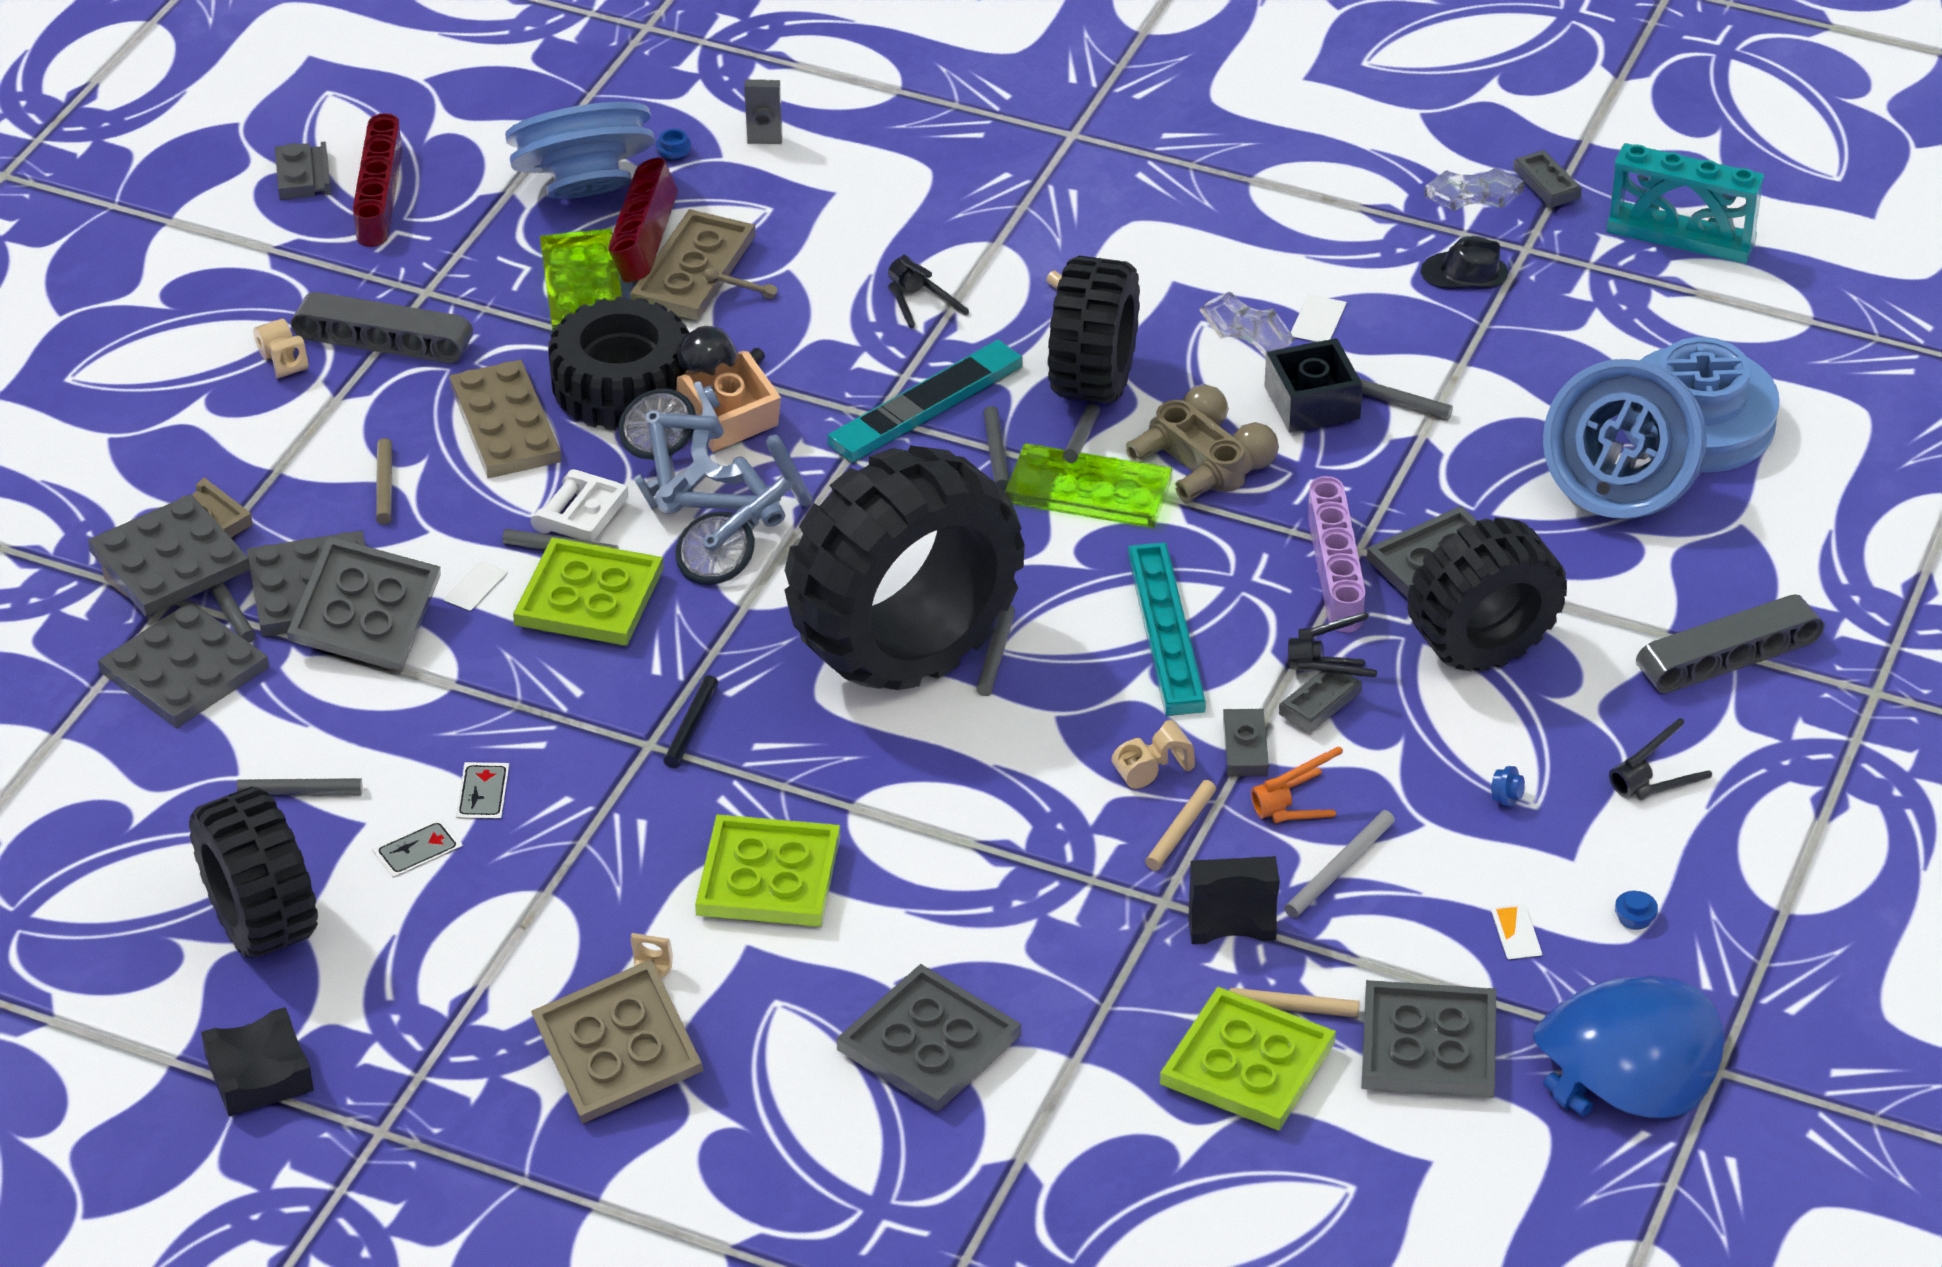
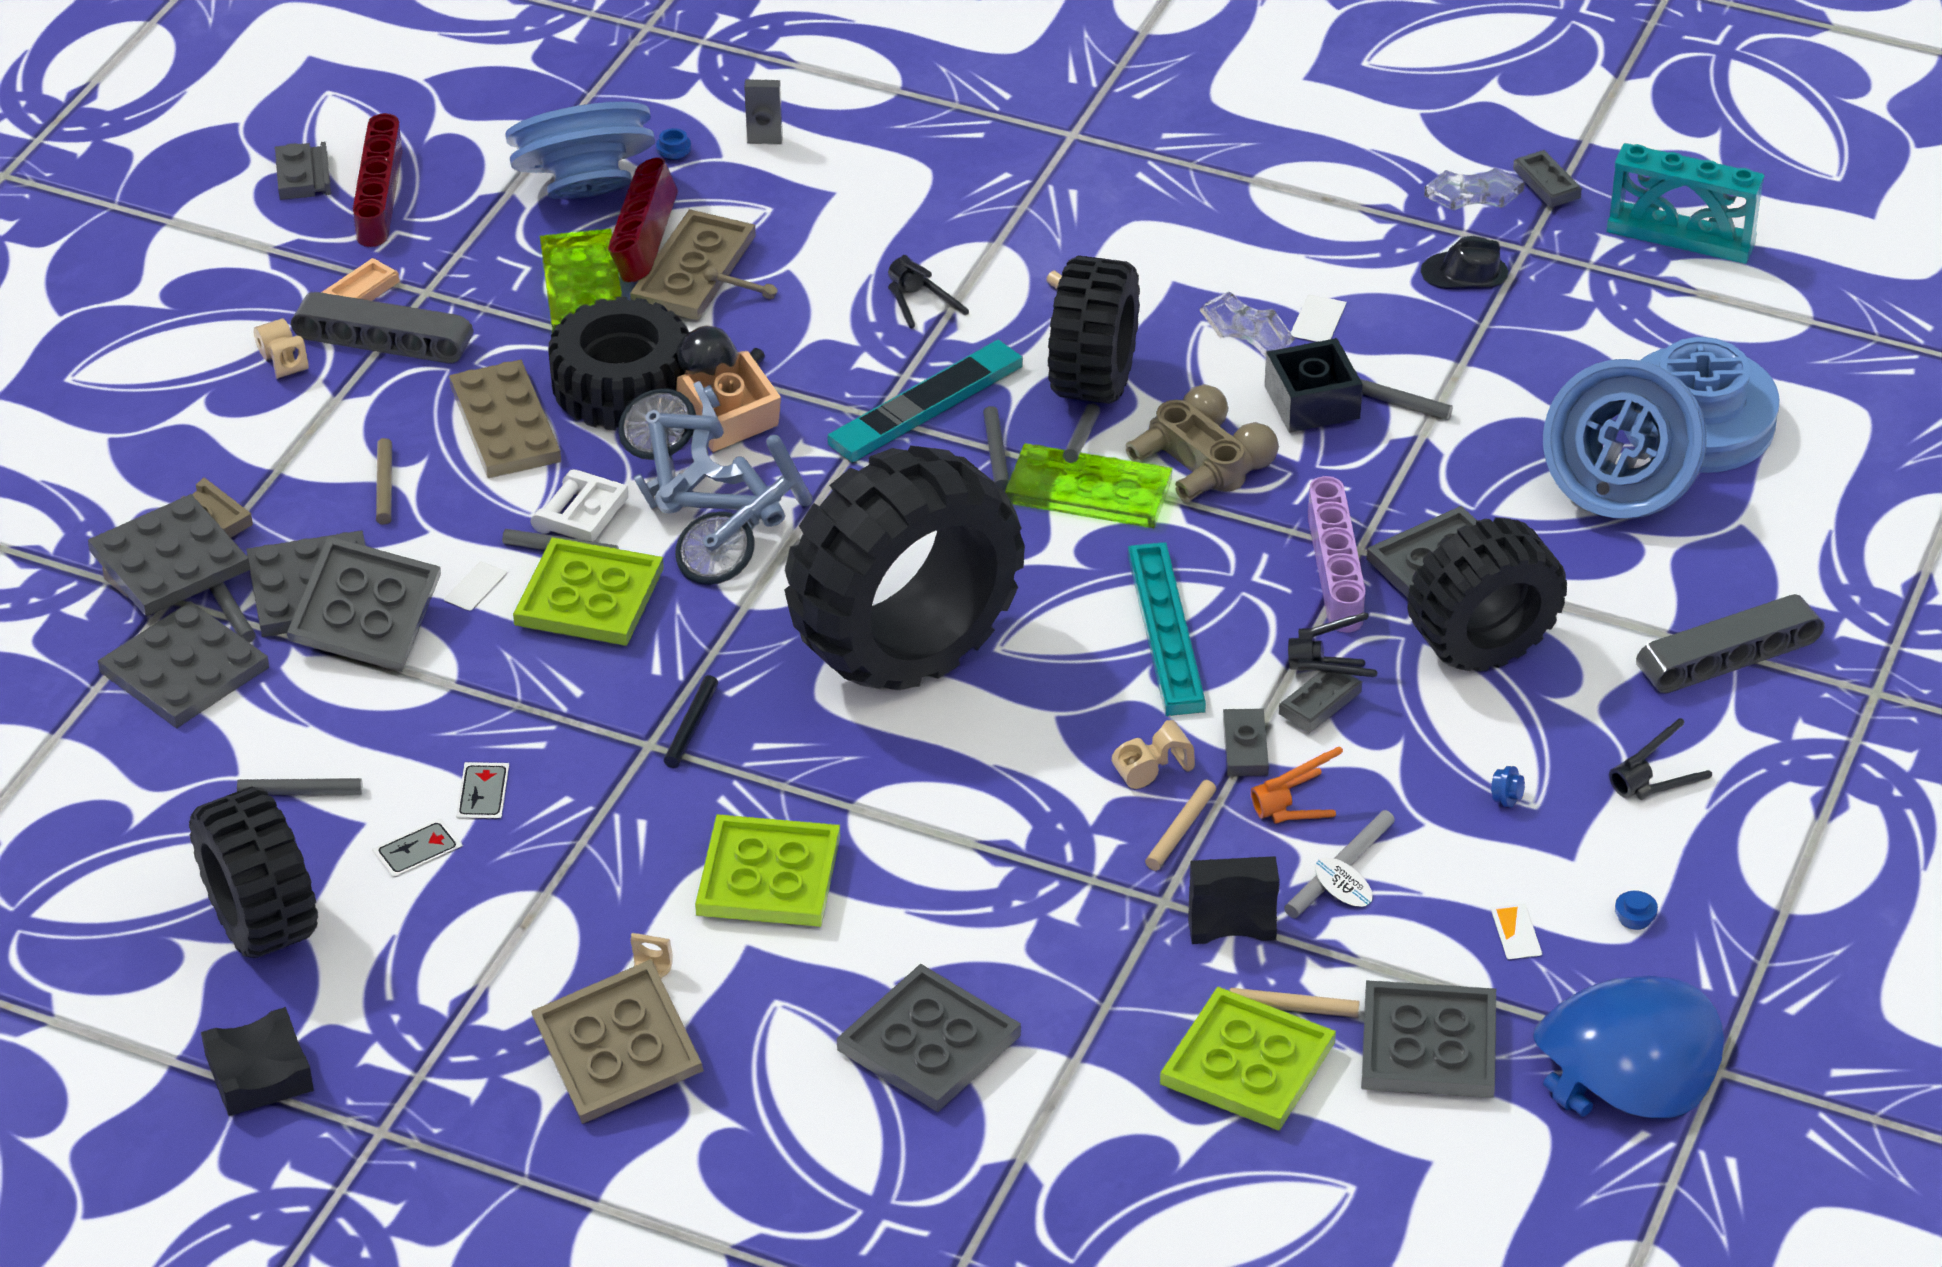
dark grey bar [976,605,1015,696] -> none
none -> light nougat tile [321,258,400,301]
none -> white sticker [1315,858,1372,907]

